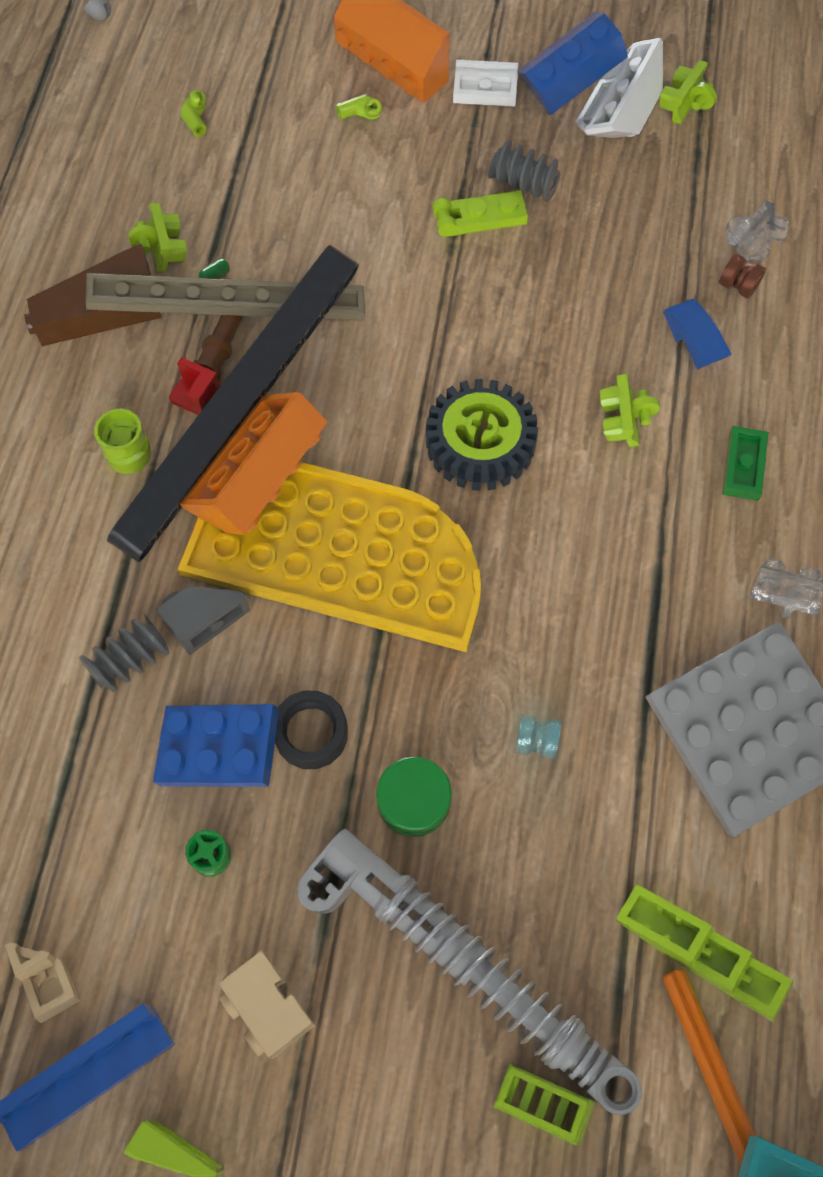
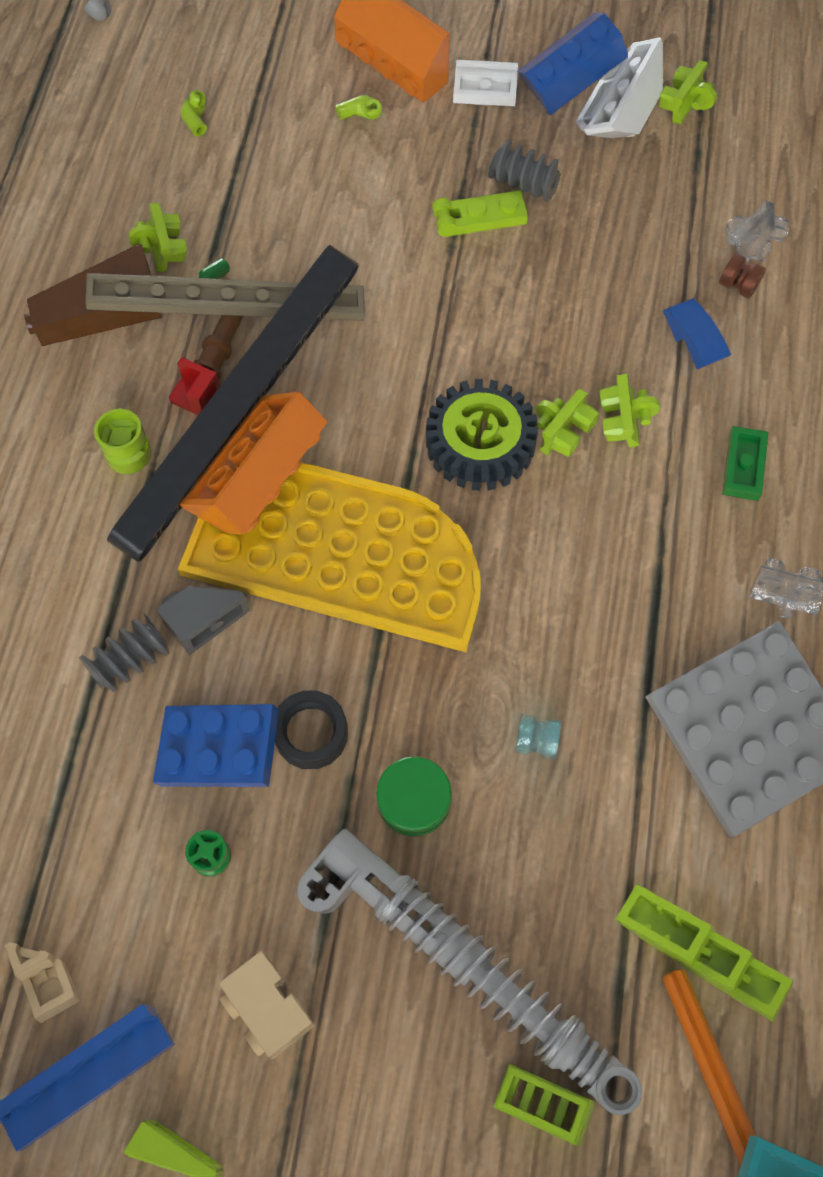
none -> lime hips [535,388,600,457]

